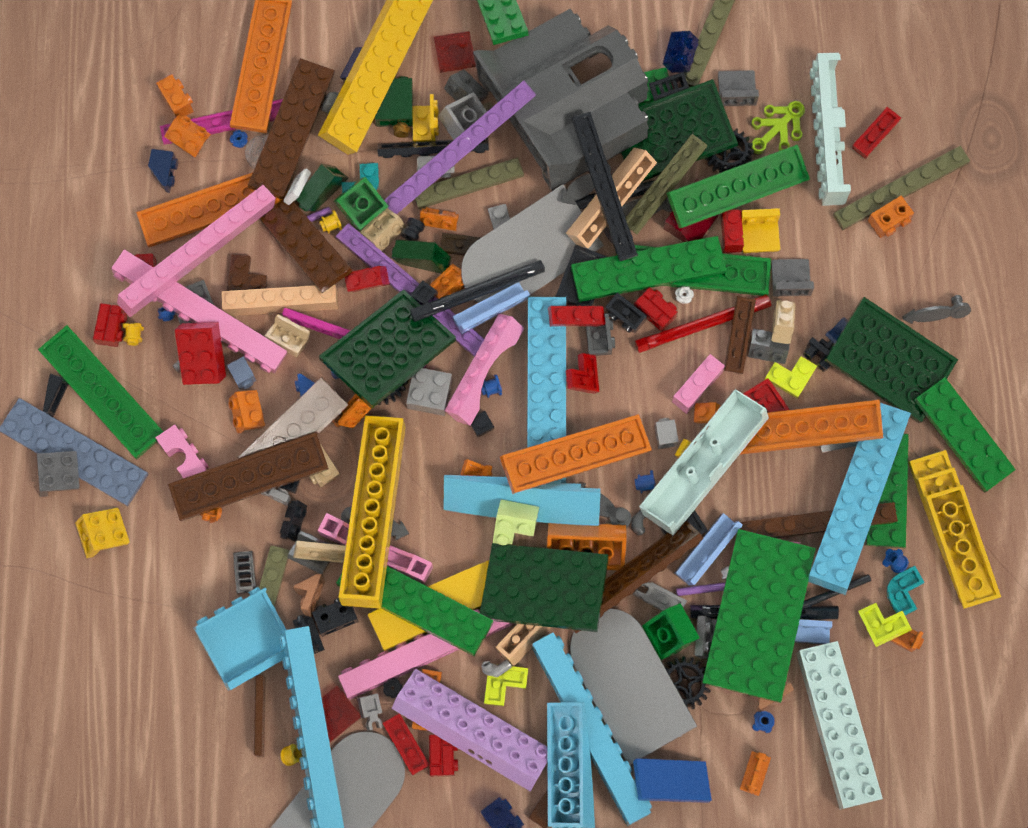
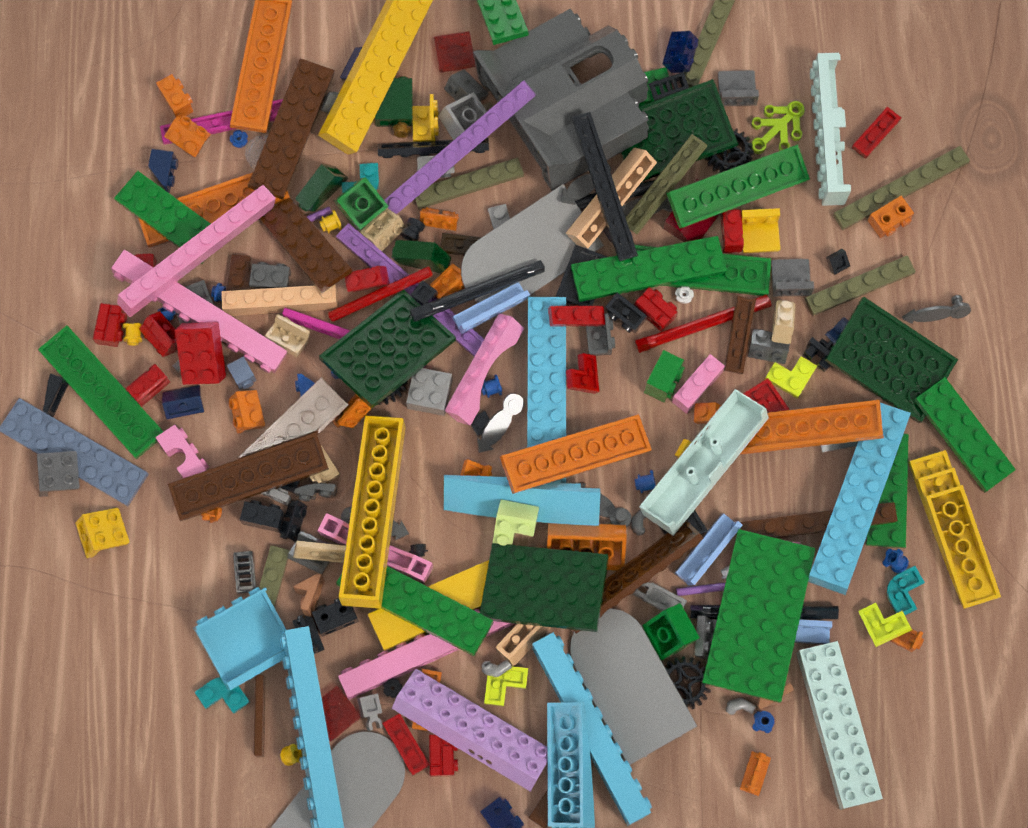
white tile [284,169,311,205] -> none
blue tile [633,758,712,803] -> none
light grey brick [654,418,679,449] -> none
black bar [802,574,871,610] -> none
none -> green plate [114,171,211,264]
none -> red brick [125,364,171,407]
none -> red brick [139,311,177,357]
none -> dark blue panel [162,385,204,419]
none -> teal plate [195,677,251,714]
none -> blue plate [211,283,226,302]
none -> black brick [240,500,285,533]
none -> dark grey bracket [249,262,291,289]
none -> dark grey slope [294,483,337,502]
none -> red axle [328,267,433,322]
none -> black plate [409,544,428,557]
none -> brick [477,393,524,453]
none -> green brick [644,350,685,403]
none -> light grey arm [726,698,756,715]
none -> olive plate [805,255,916,316]
none -> black plate [826,249,850,275]

